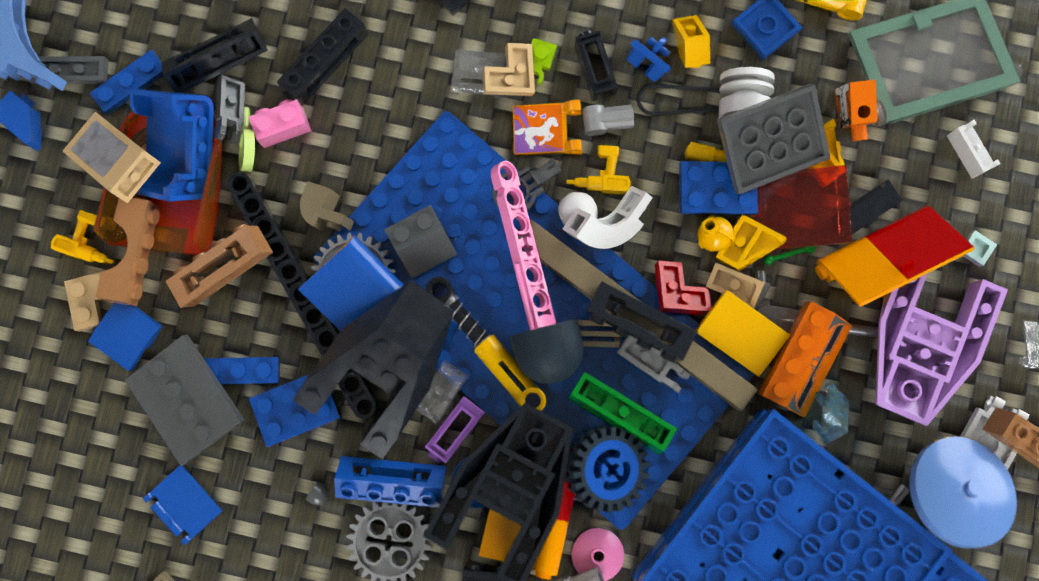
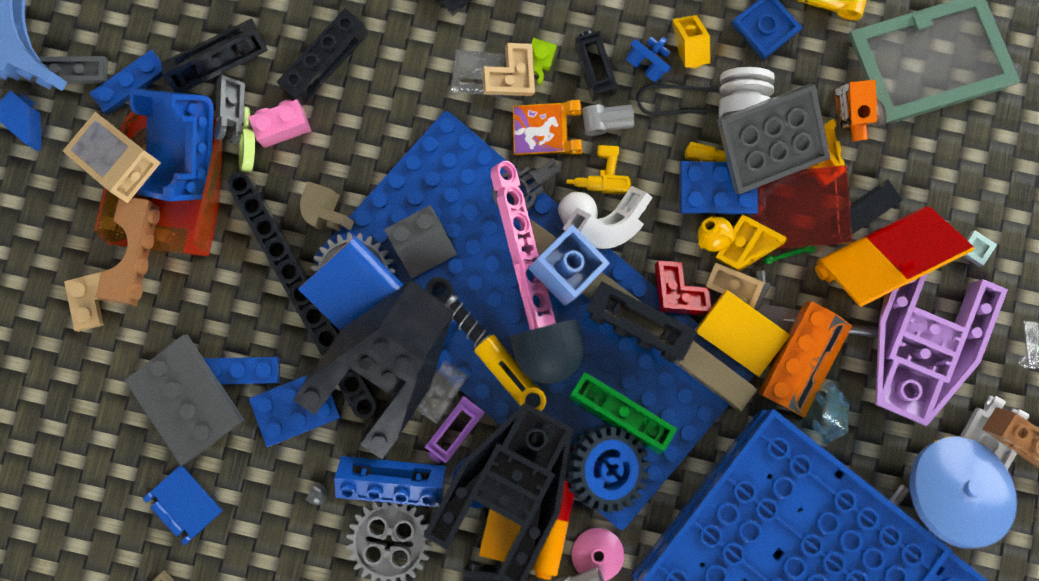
yellow piece [51,210,115,264] -> none
blue slope [88,303,163,371] -> none
medium nougat brick [166,224,273,308] -> none
dark tan tile [568,320,620,348] -> none
light grey hinge [617,335,691,393] -> none
white hinge [946,120,1000,179] -> none
none -> medium blue brick [528,224,610,306]

